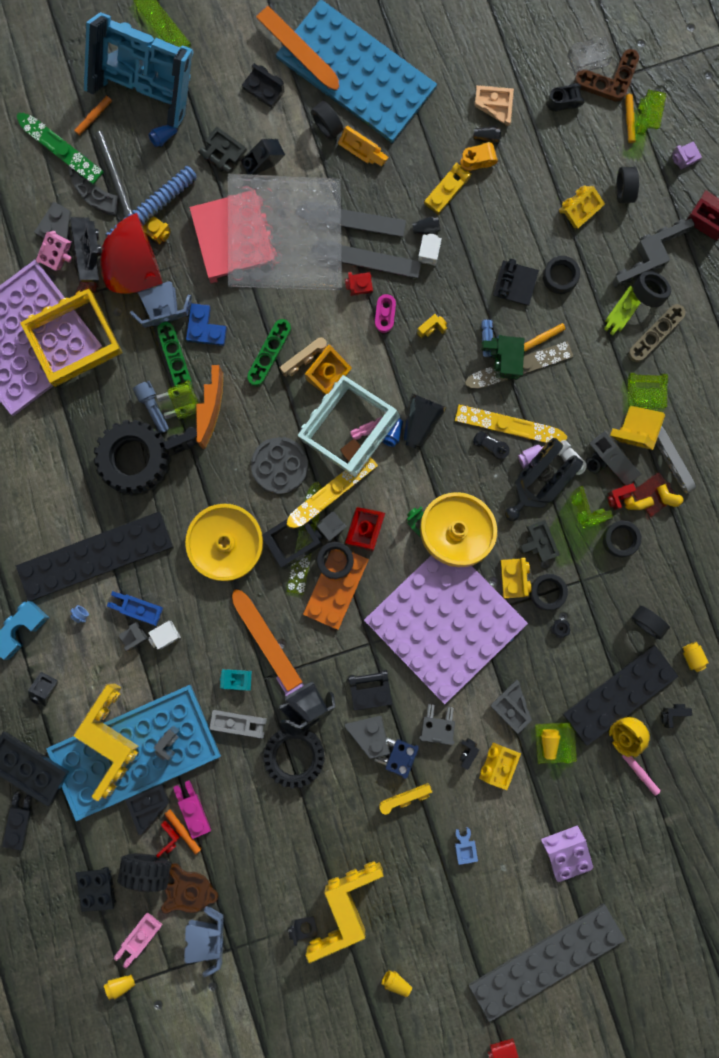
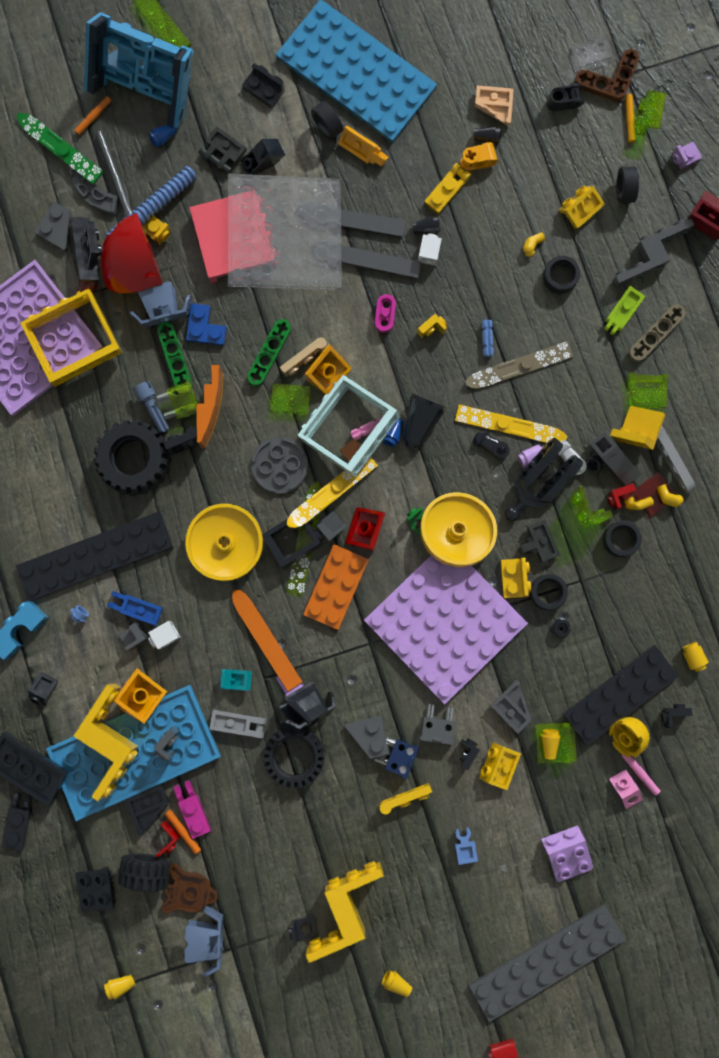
bright pink piece [36,231,72,271] -> none
bright pink hinge [113,912,163,969] -> none
orange piece [256,6,339,91] -> none
black tyre [317,542,354,580] -> none
red bracket [345,272,373,296] -> none
black plate [349,670,392,710] -> none
dark green hinge [480,335,525,380] -> none
black hinge [493,259,539,306] -> none
light orange piece [524,323,566,352] -> none
black tyre [631,605,670,640] -> none
black tyre [633,271,671,307] -> none
none -> light orange slope [113,668,167,724]
none -> clear neon green plate [271,384,311,415]
none -> yellow arm [523,232,545,257]
none -> bright pink bracket [609,770,643,809]

